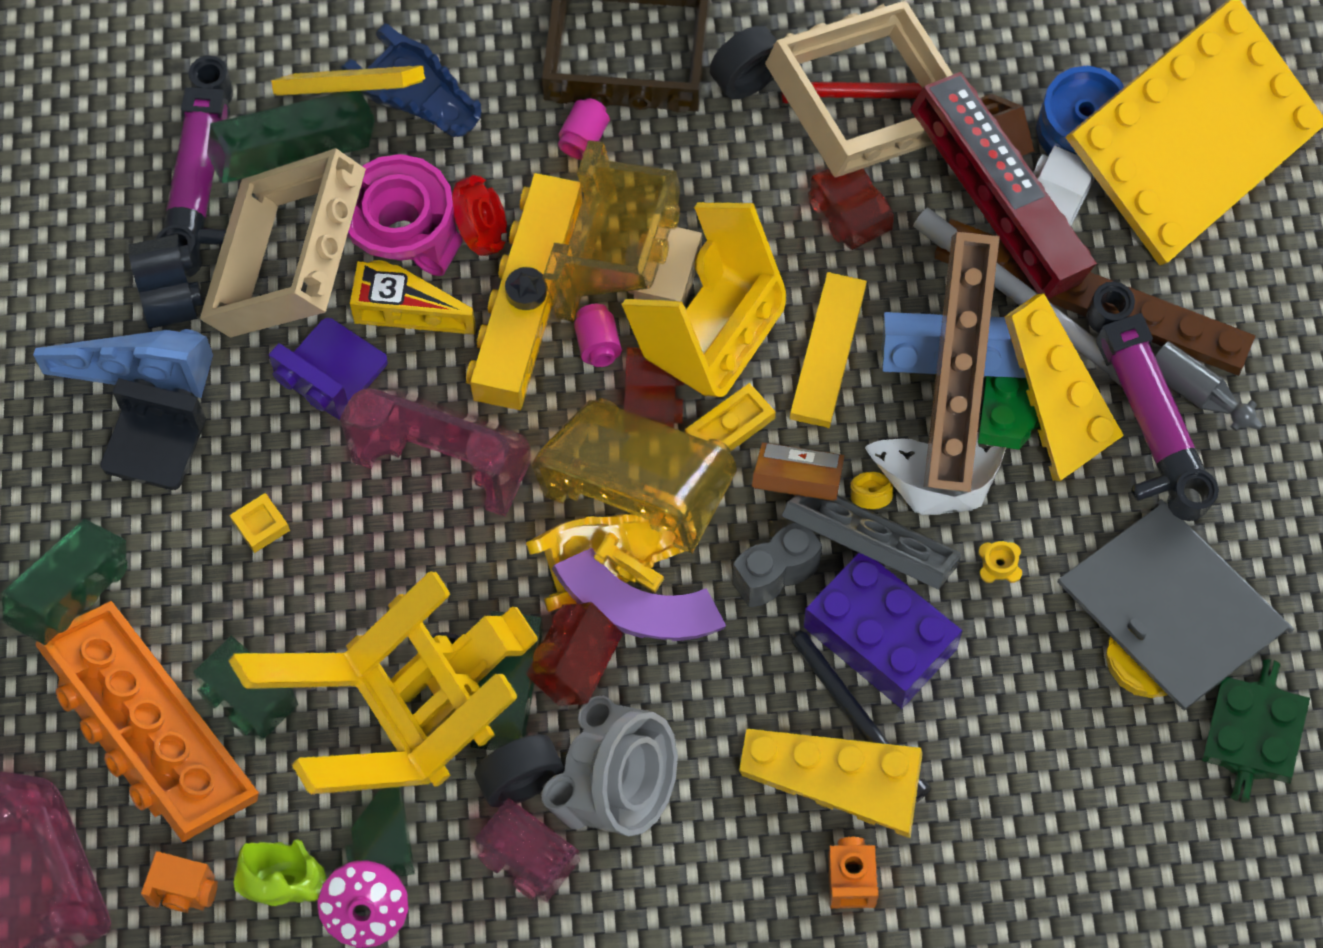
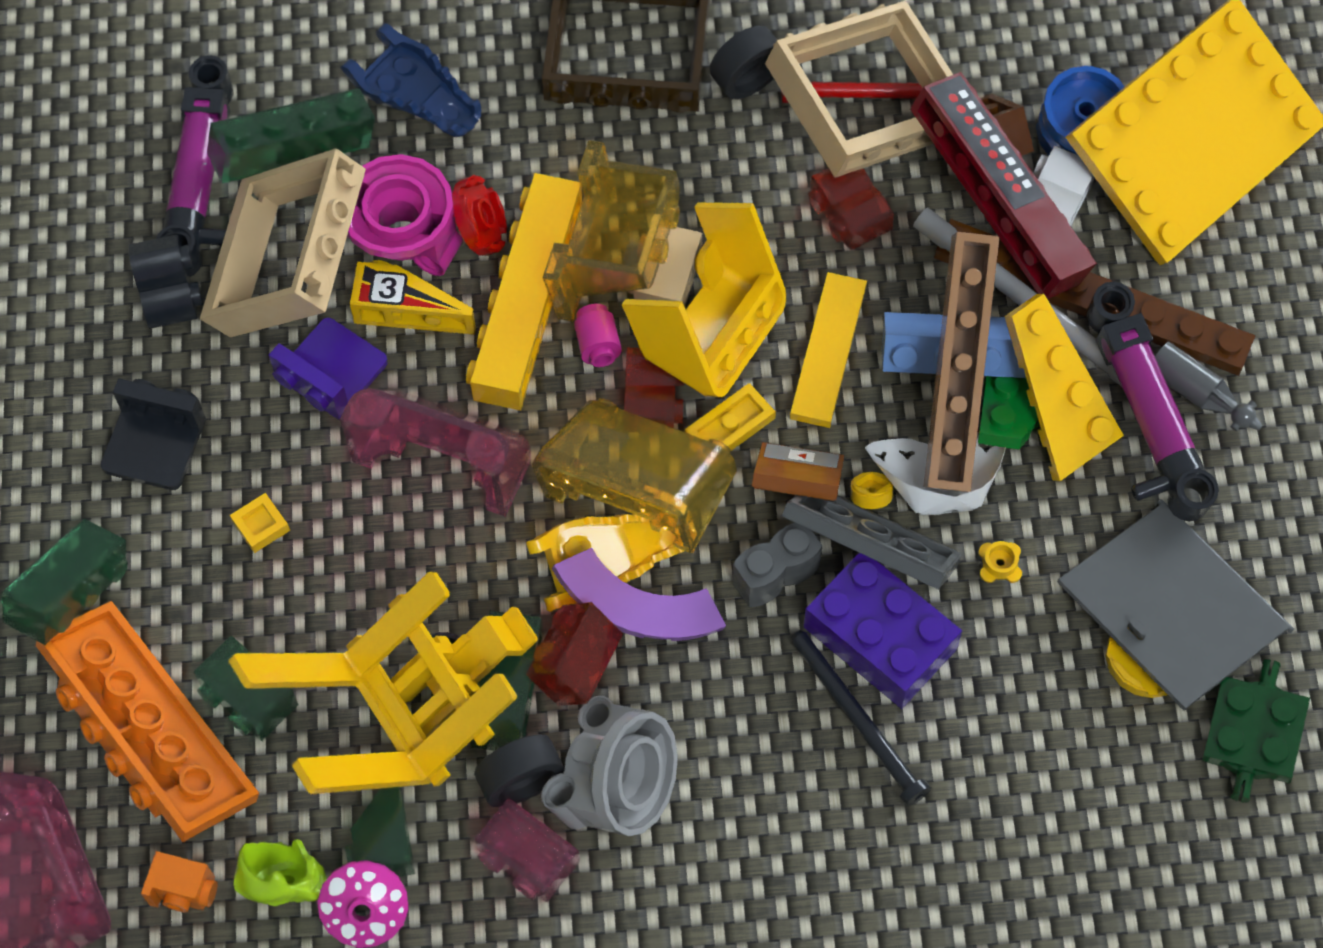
medium blue wedge [33,329,213,398] -> none
yellow tile [271,65,425,96] -> none
black tile [505,267,547,310] -> none
dark pink brick [558,98,610,160] -> none
yellow piece [594,532,664,593] -> none
yellow wing [739,729,922,838] -> none
orange brick [828,837,878,909] -> none

